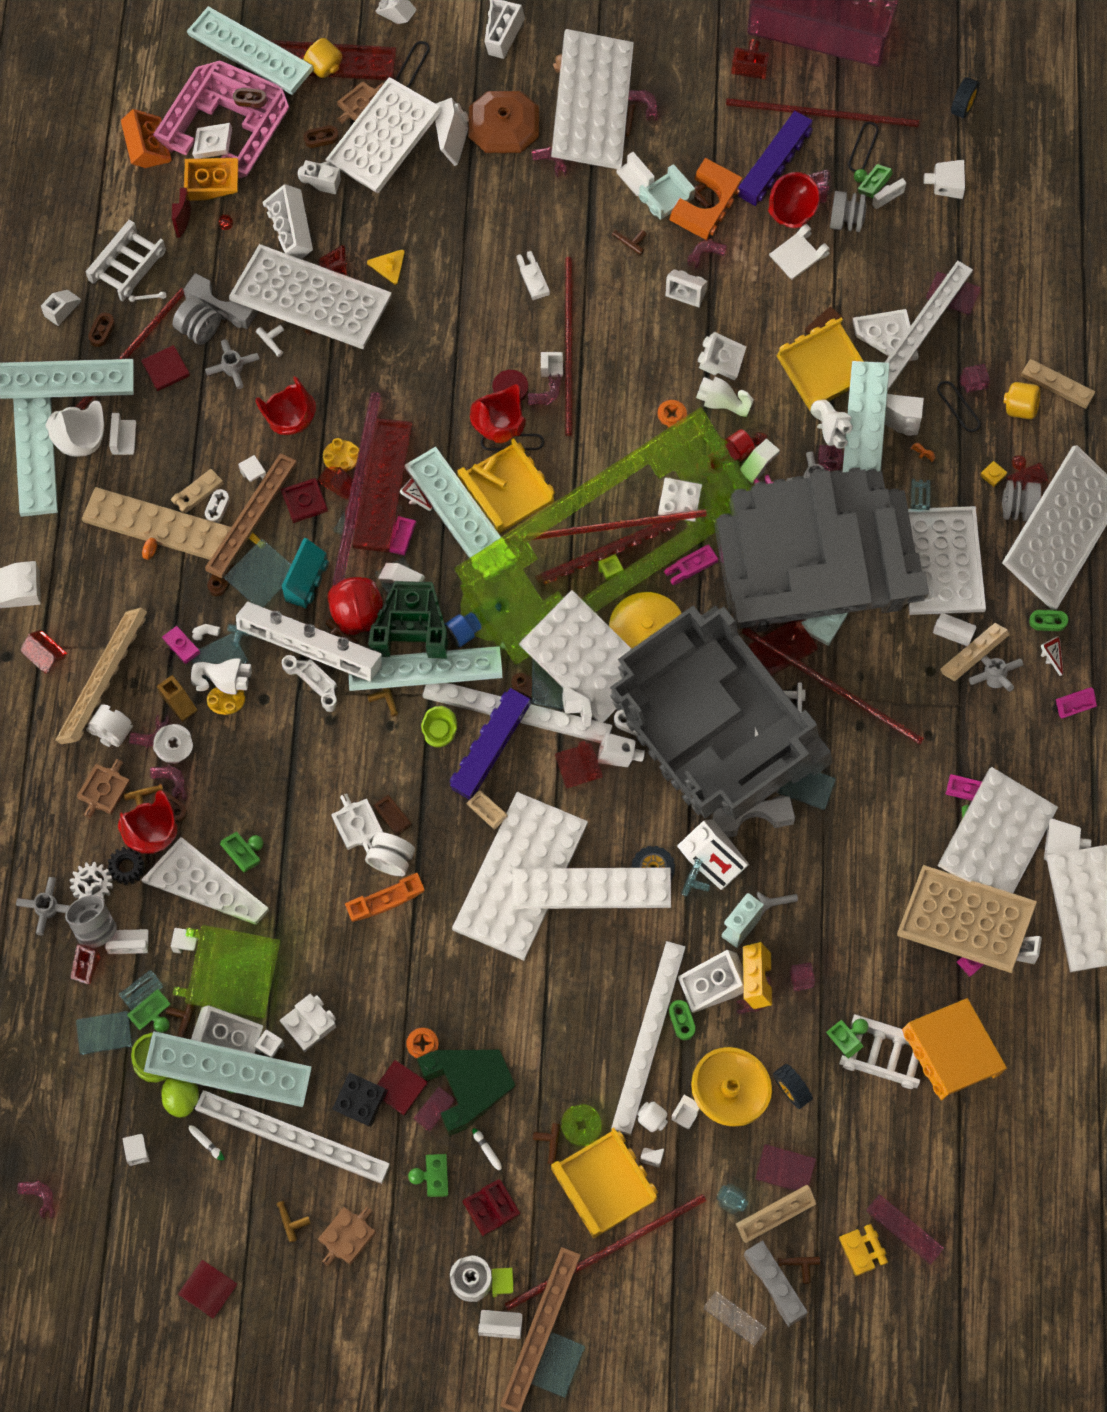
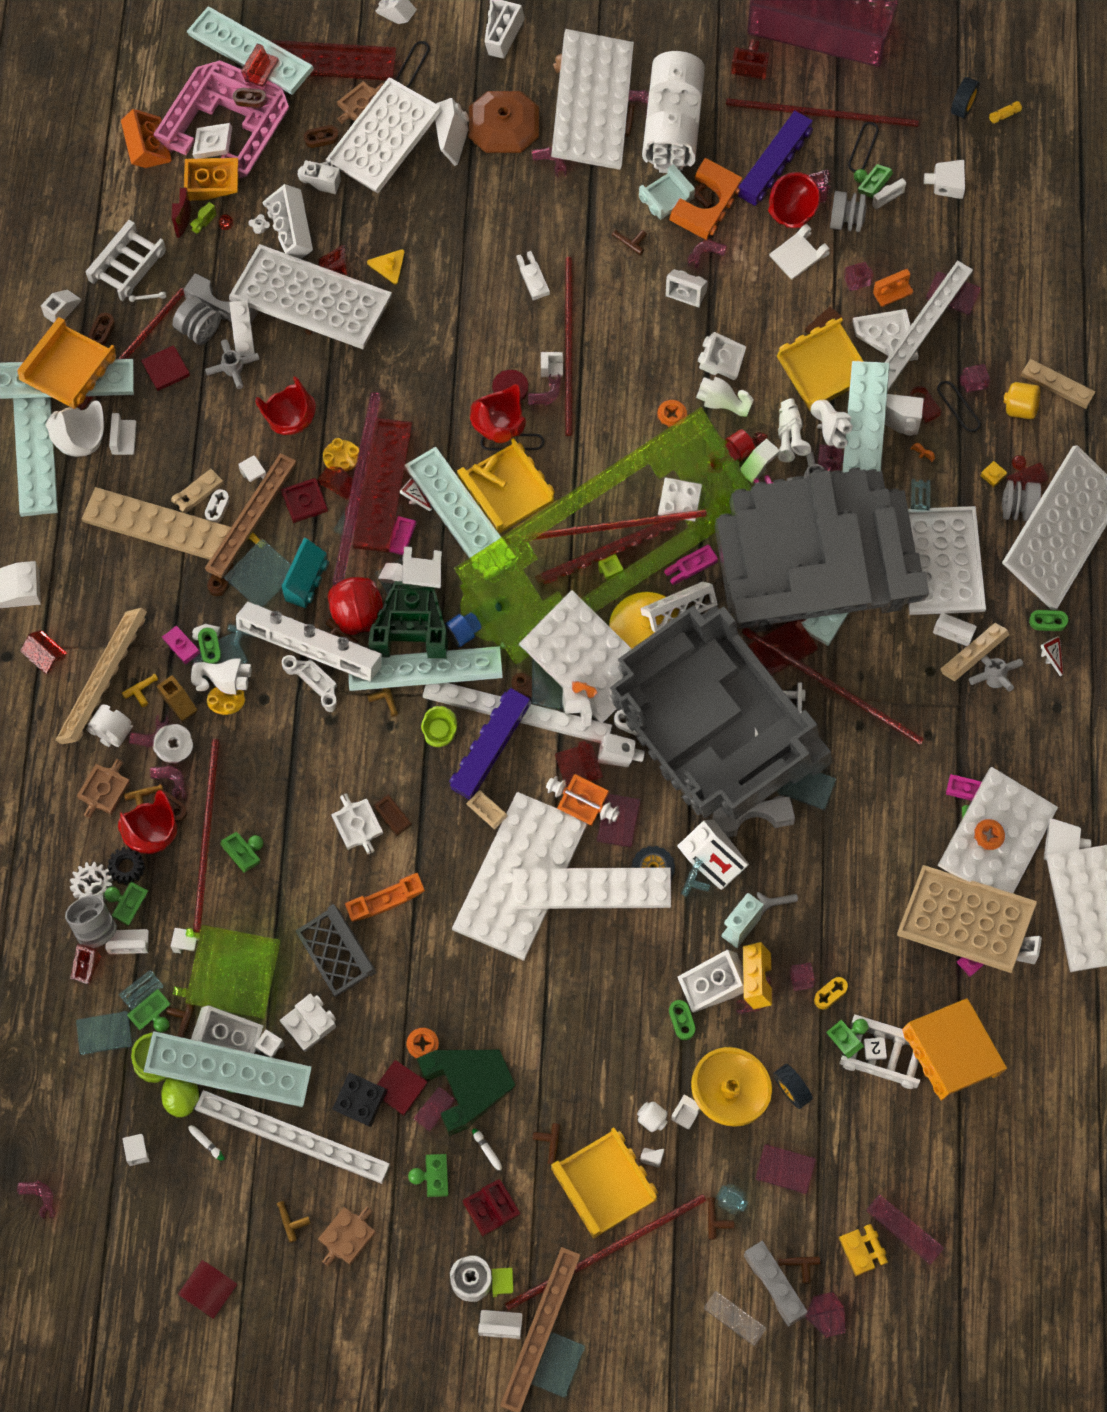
light grey bar [16,877,69,935] -> none
orange piece [142,537,157,560] -> none
white wing [142,837,269,925] -> none
white piece [256,325,284,357] -> none
yellow head [303,38,342,78] -> none
white wheel [365,832,415,876] -> none
clear neon green plate [561,1104,602,1146] -> none
white plate [611,941,685,1136] -> none
white panel [617,152,654,196] -> none
tan plate [736,1185,816,1243] -> none
dark pink plate [1056,687,1097,718] -> none
none -> light orange panel [17,317,116,409]
none -> bright green plate [104,882,148,926]
none -> yellow piece [122,673,158,707]
none -> lime plate [190,202,217,234]
none -> clear red piece [193,739,219,933]
none -> bright green plate [198,628,221,664]
none -> white plate [229,300,255,356]
none -> clear red panel [241,43,279,87]
none -> white plate [249,214,270,234]
none -> dark grey fence [296,904,377,997]
none -> white flag [402,546,442,588]
none -> orange plate [546,774,620,826]
none -> orange piece [572,681,598,699]
none -> clear pink piece [597,794,640,847]
none -> white fence [640,582,718,632]
none -> white cylinder [642,51,705,173]
none -> reddish brown piece [707,1197,734,1240]
none -> white piece [778,398,811,462]
none -> clear pink slope [805,1292,845,1338]
none -> yellow beam [814,977,848,1009]
none -> clear pink brick [844,261,873,291]
none -> white tile [864,1038,887,1060]
none -> orange bracket [873,269,913,307]
none -> clear red piece [910,386,942,423]
none -> orange gear [974,819,1005,850]
none -> yellow axle [989,101,1022,123]

